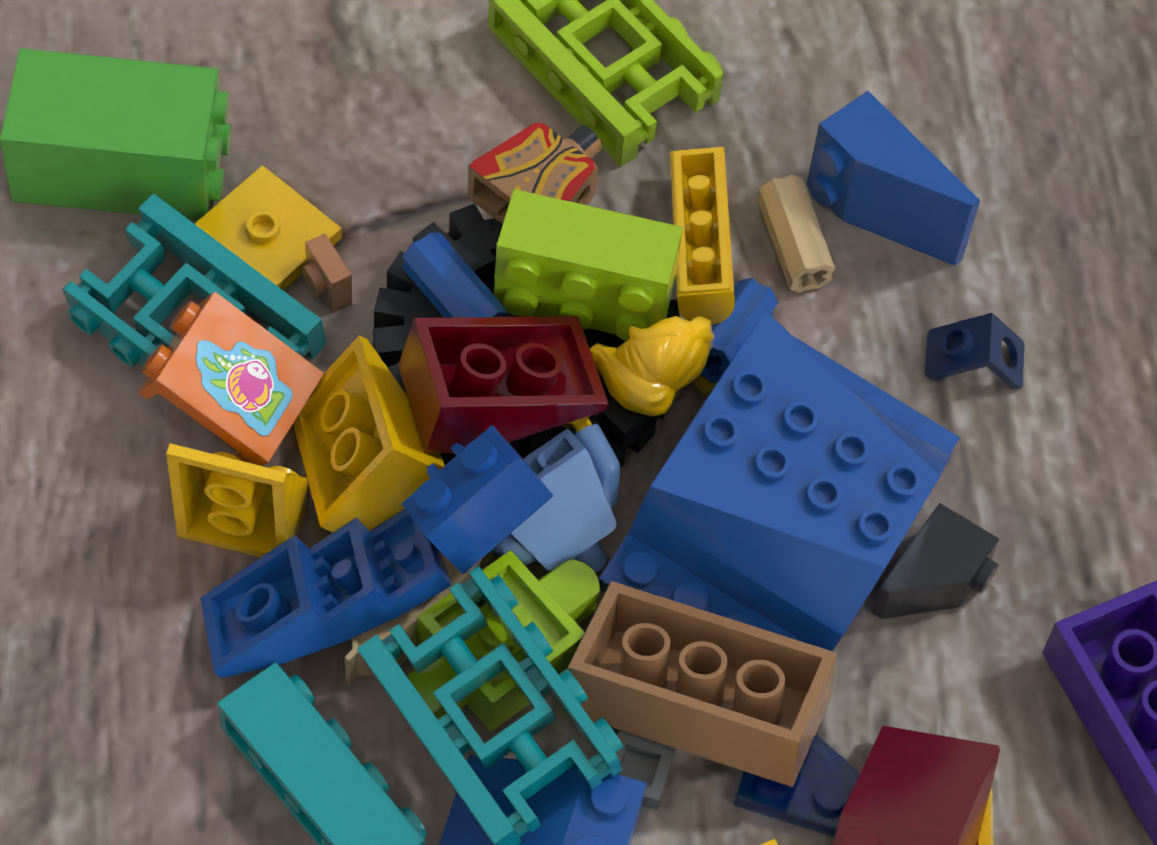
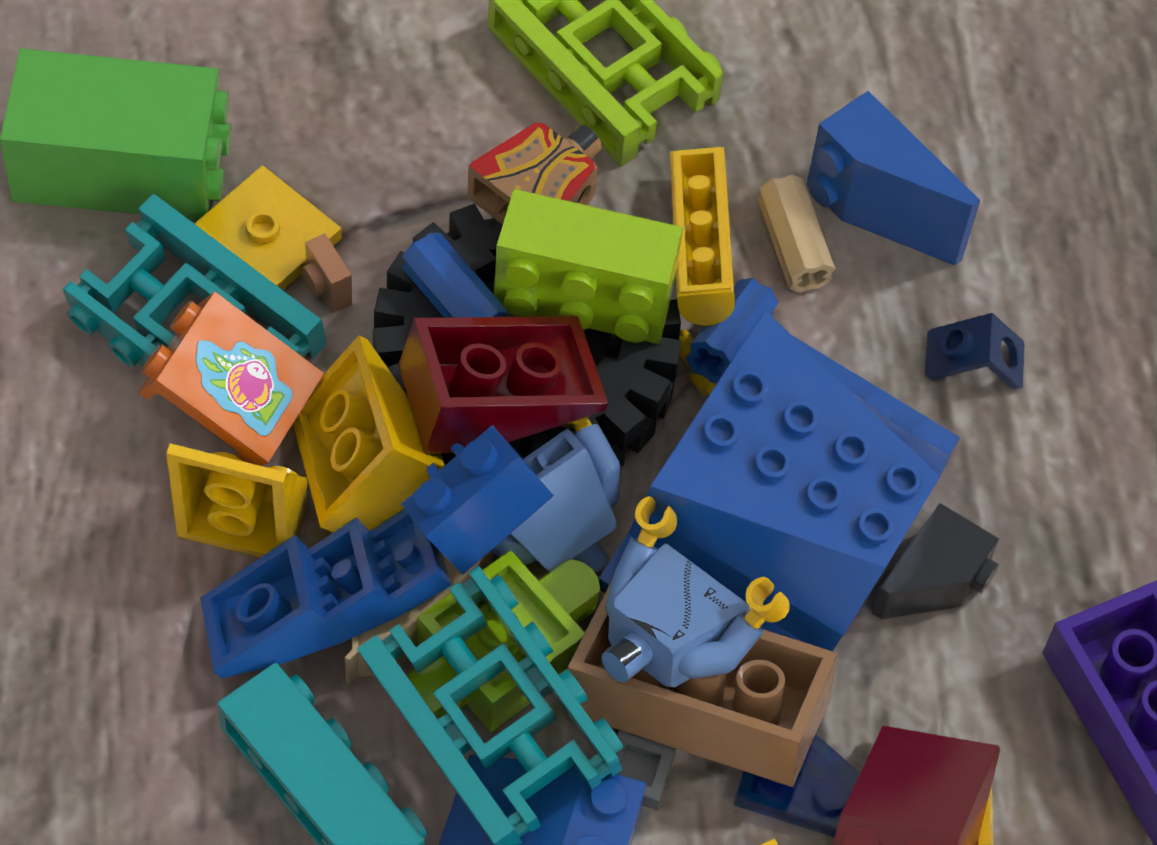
yellow hair [590,316,715,417] -> none
none -> medium blue torso [601,496,789,687]

